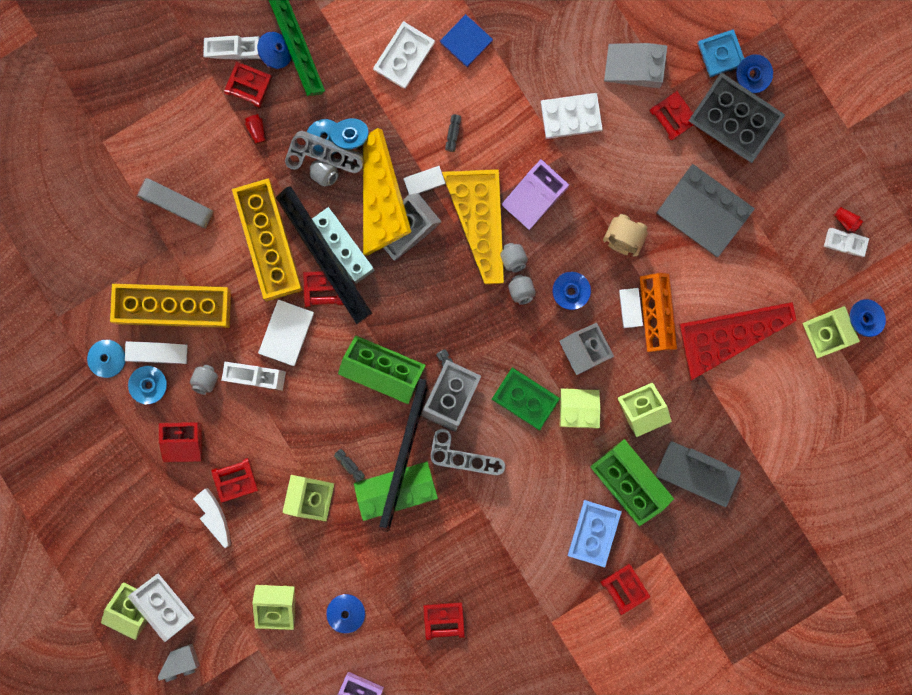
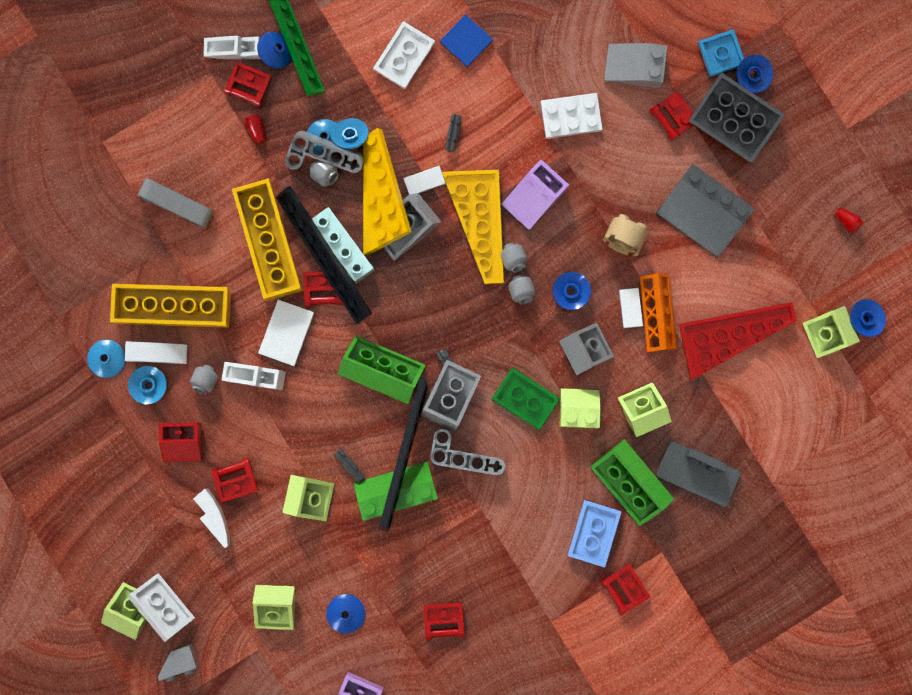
white slope [824,228,869,257] -> none

